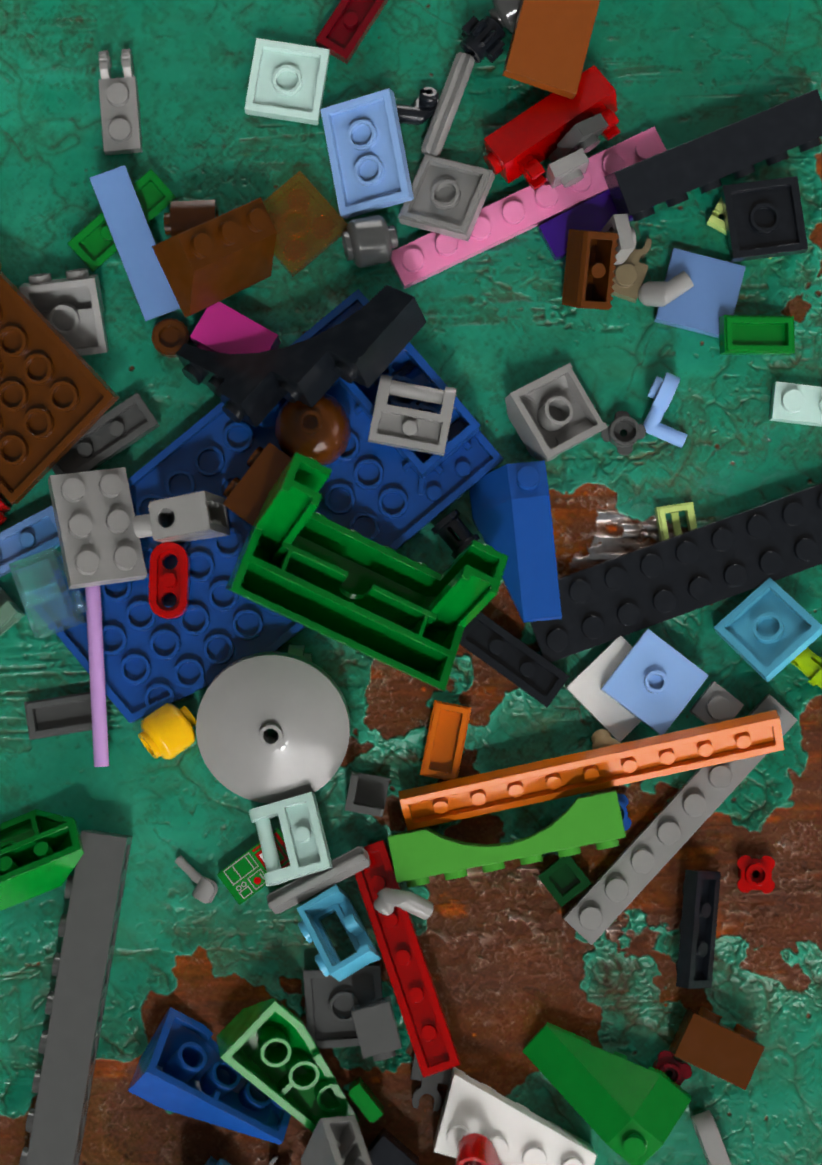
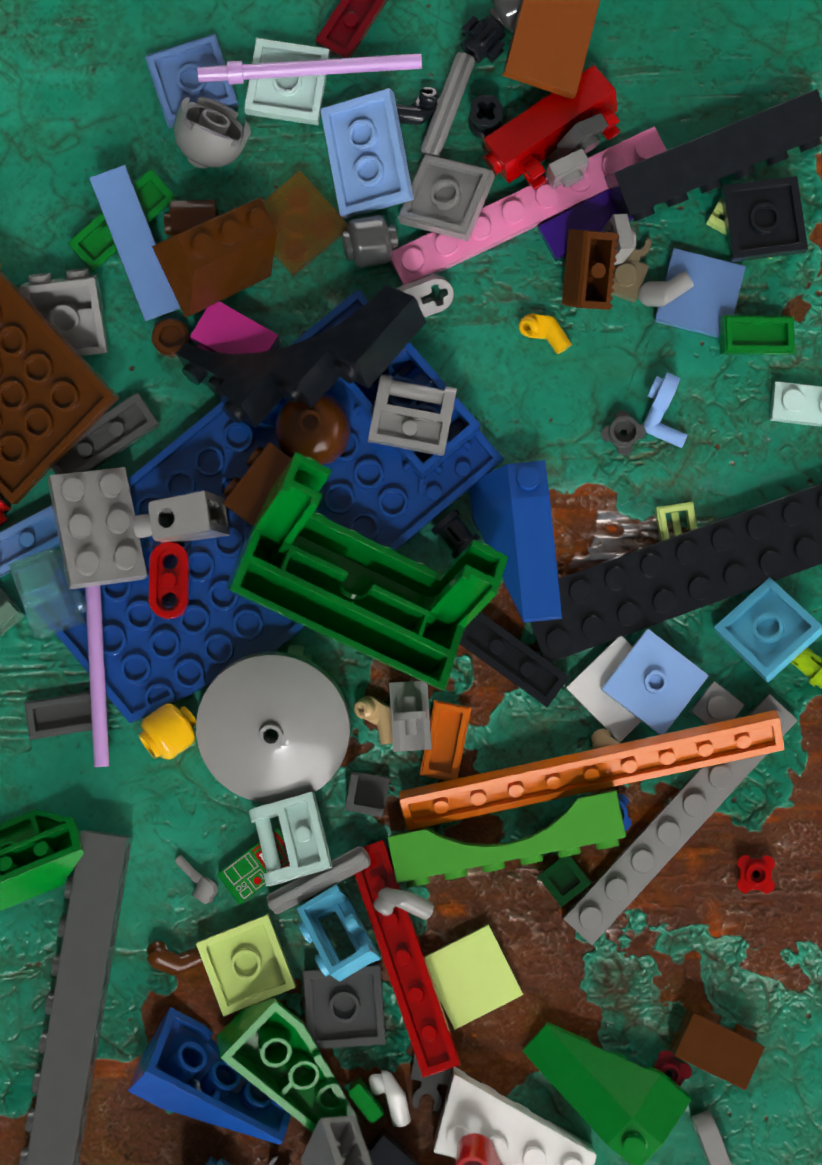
light grey hinge [98,49,143,155] -> none
dark grey brick [351,996,402,1061] -> none
light grey slope [505,363,608,462] -> none
black plate [676,869,721,989] -> none
none -> medium blue tile [145,34,239,129]
none -> reddish brown arm [147,941,204,976]
none -> light grey cylinder [173,96,251,168]
none -> yellowish green plate [196,913,297,1016]
none -> lavender bar [197,53,422,85]
none -> tan arm [354,696,393,745]
none -> white arm [369,1070,411,1127]
none -> light grey hips [389,681,432,752]
none -> light grey beam [396,275,454,318]
none -> yellowish green tile [425,924,523,1029]
none -> black bush [468,95,503,139]
none -> yellow arm [518,314,572,355]

